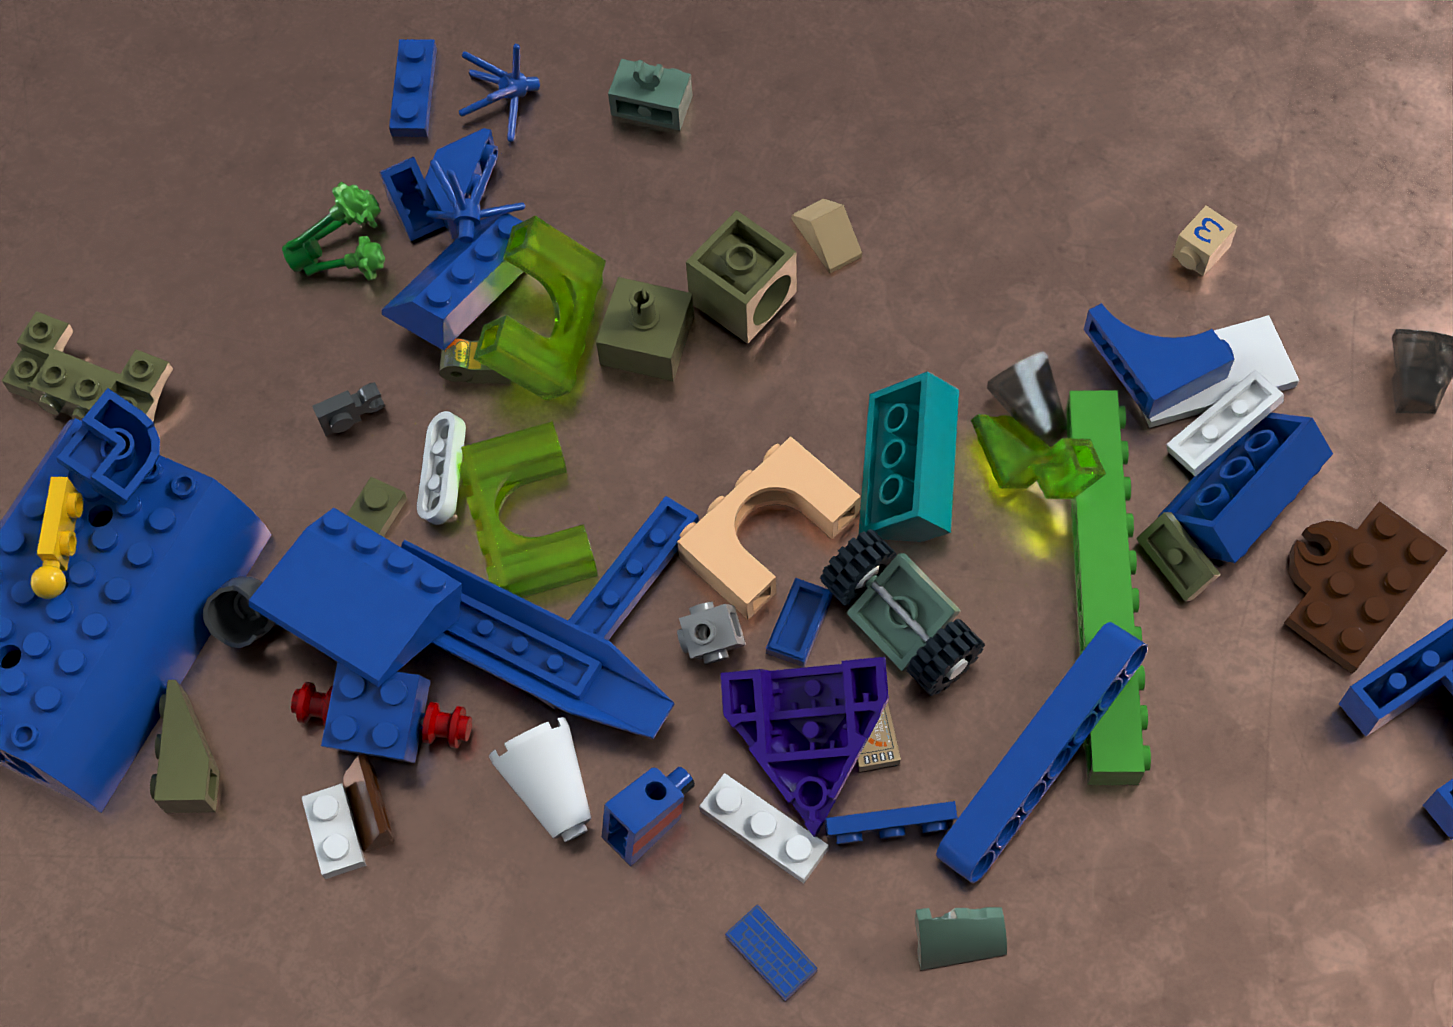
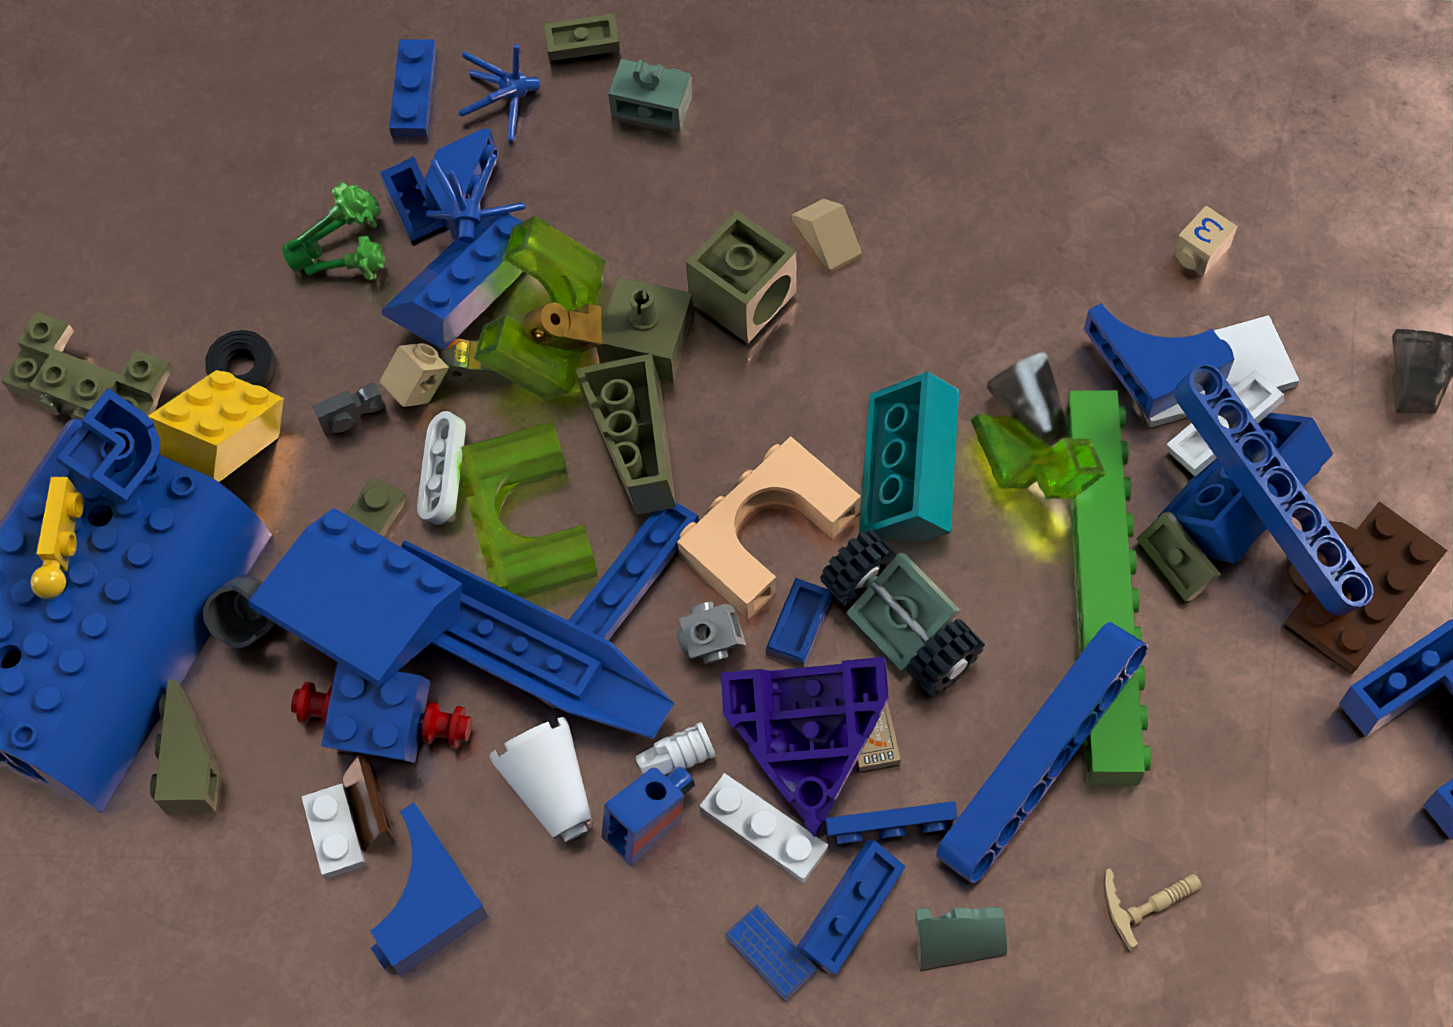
none -> yellow brick [148,370,284,482]
none -> black tyre [205,330,276,388]
none -> blue arch [370,802,489,976]
none -> tan brick [379,343,449,407]
none -> pearl gold leg [523,303,602,353]
none -> olive plate [544,13,620,61]
none -> olive wedge [575,354,676,515]
none -> white hinge [636,722,716,776]
none -> blue plate [796,840,906,975]
none -> tan piece [1104,868,1202,952]
none -> blue beam [1175,364,1374,616]

